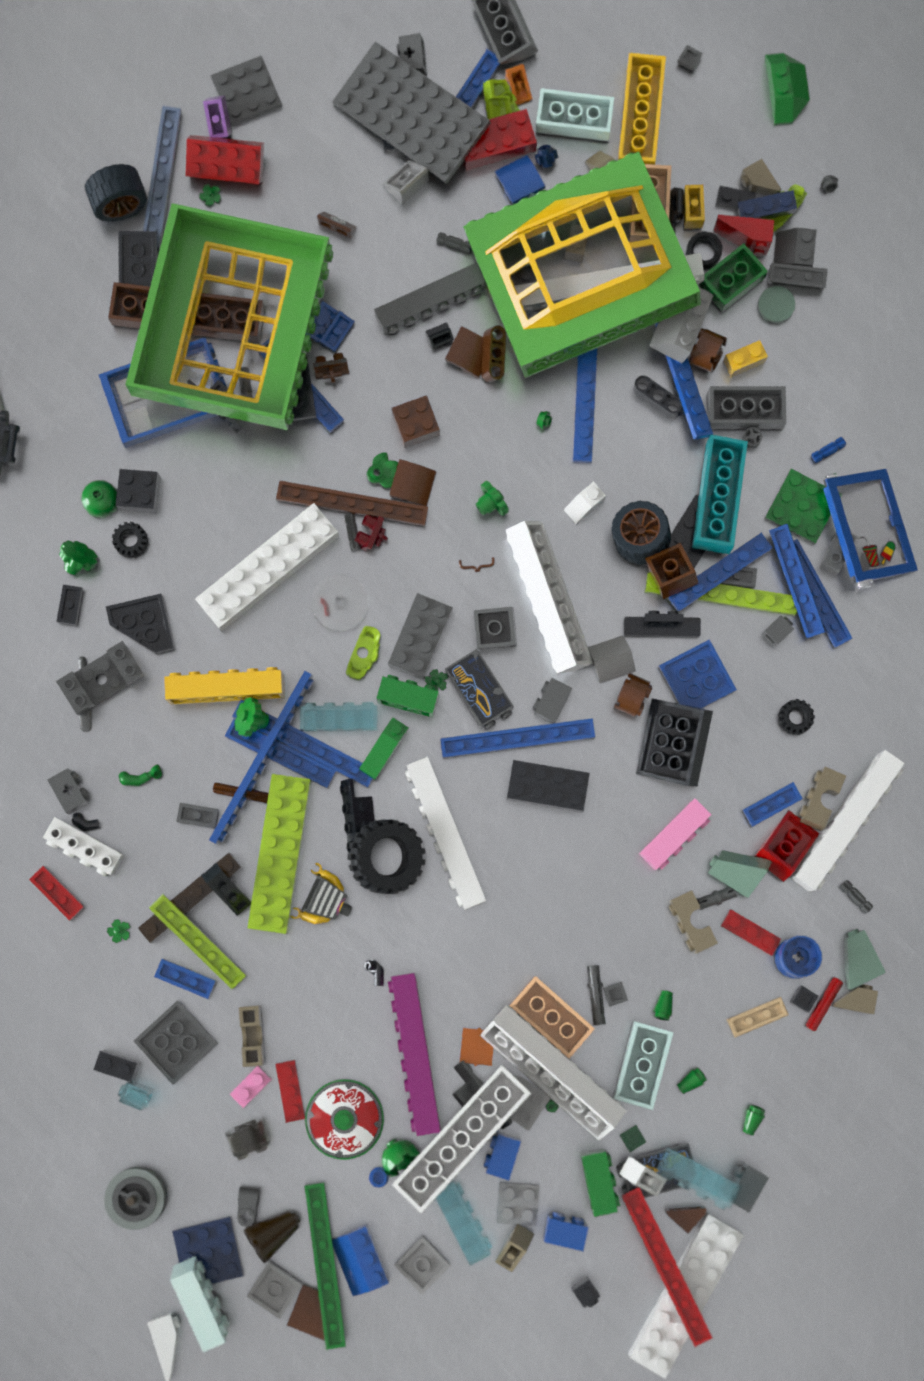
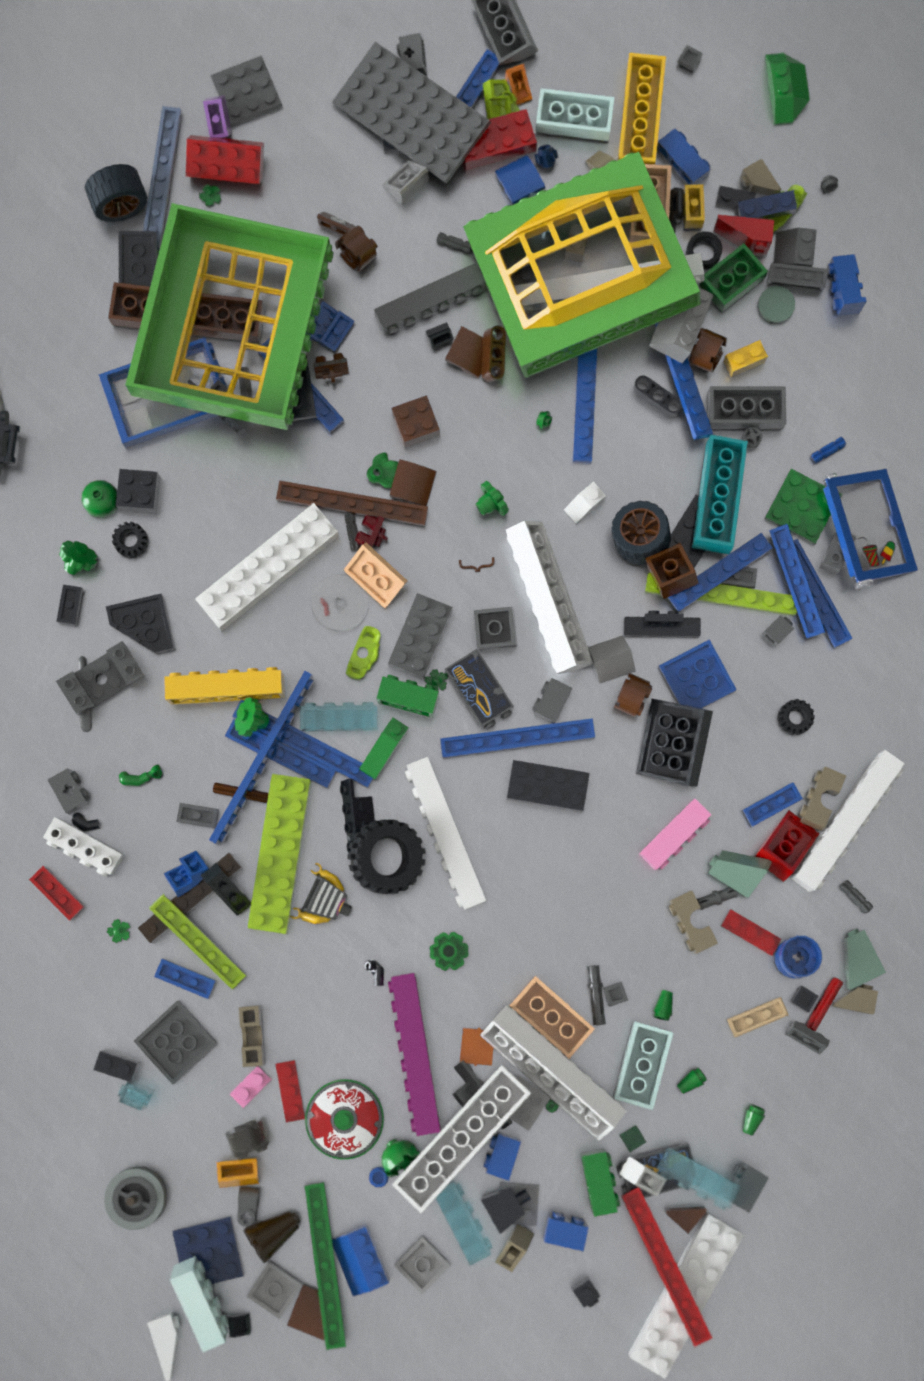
none -> blue slope [164,851,208,897]
none -> light orange piece [217,1158,259,1188]
none -> black plate [228,1314,251,1338]
none -> reddish brown brick [335,225,378,271]
none -> light nougat plate [344,543,408,608]
none -> green plant [429,932,469,971]
none -> black torso [481,1187,531,1234]
none -> blue brick [657,128,711,185]
none -> dark grey plate [786,1021,830,1054]
none -> blue wedge [827,254,867,316]

